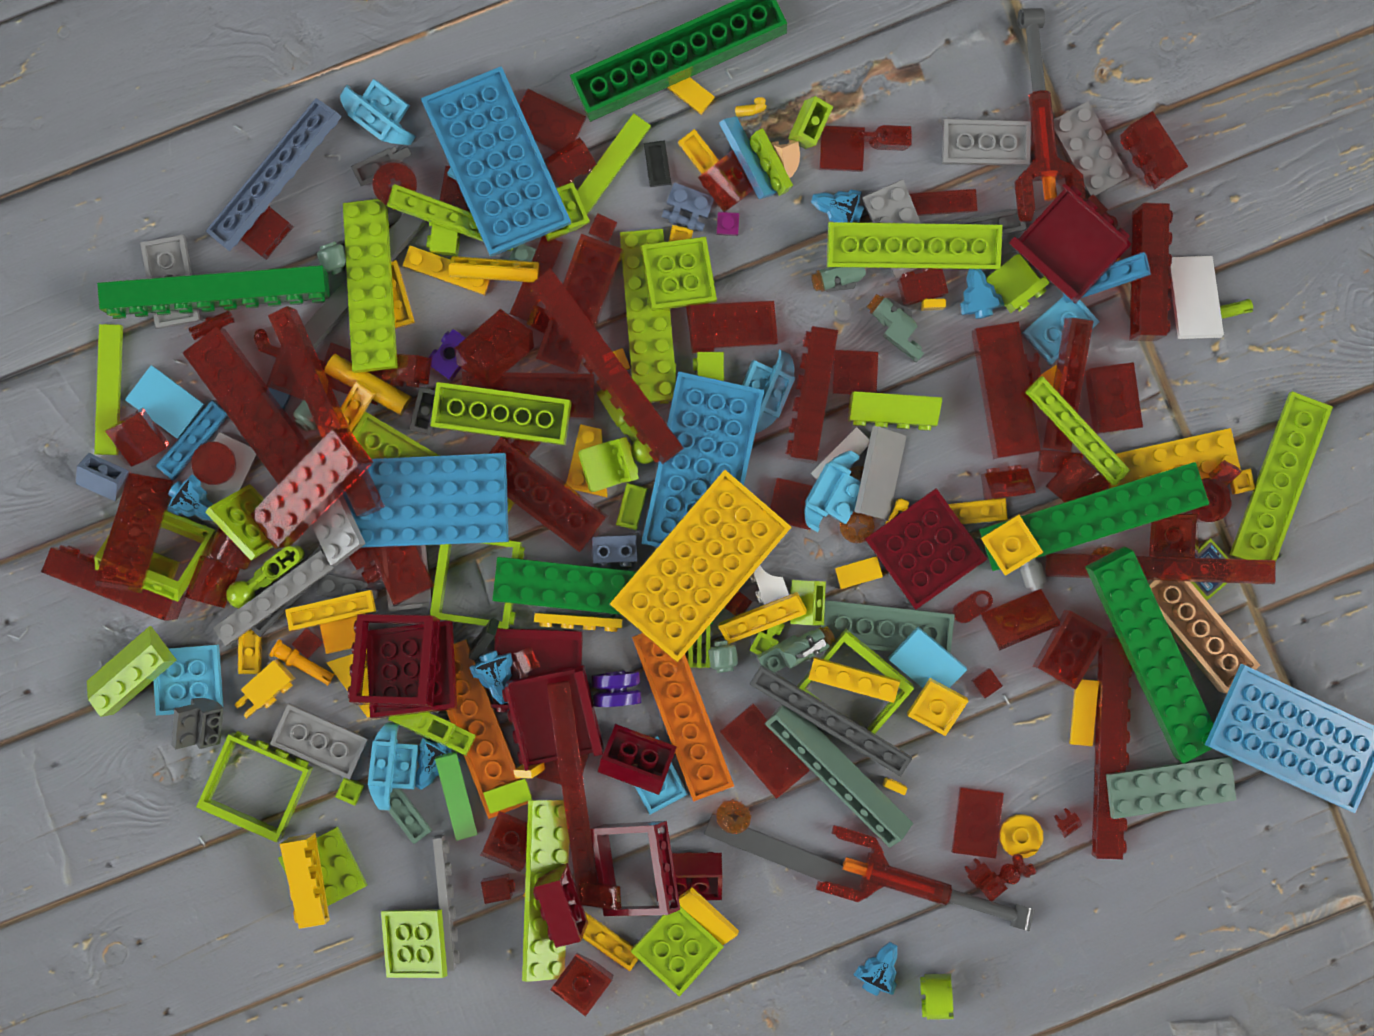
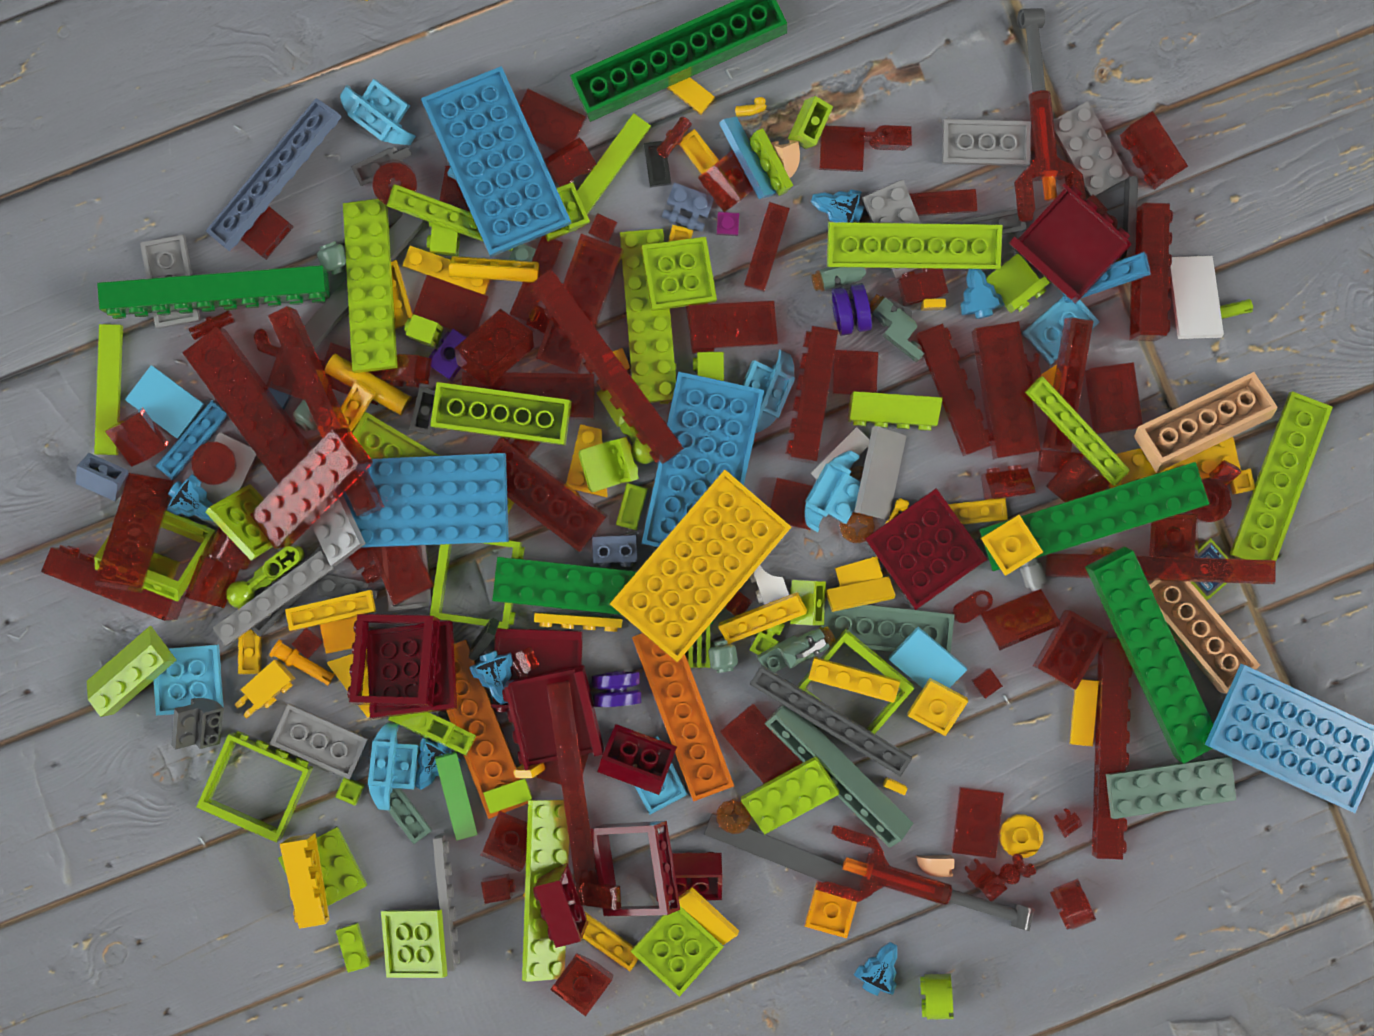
none -> lime plate [336,923,370,973]
none -> lime brick [404,314,444,349]
none -> clear red tile [412,275,489,338]
none -> clear red pin [657,116,692,158]
none -> lime plate [741,756,839,835]
none -> clear red plate [744,202,790,292]
none -> light orange tile [804,883,859,939]
none -> yellow tile [826,576,895,612]
none -> dark purple wheel [831,283,872,336]
none -> clear red brick [916,323,992,456]
none -> light nougat brick [916,855,954,877]
none -> clear red brick [1050,878,1096,930]
none -> dark grey tile [1122,176,1138,260]
none -> light nougat brick [1134,372,1278,473]

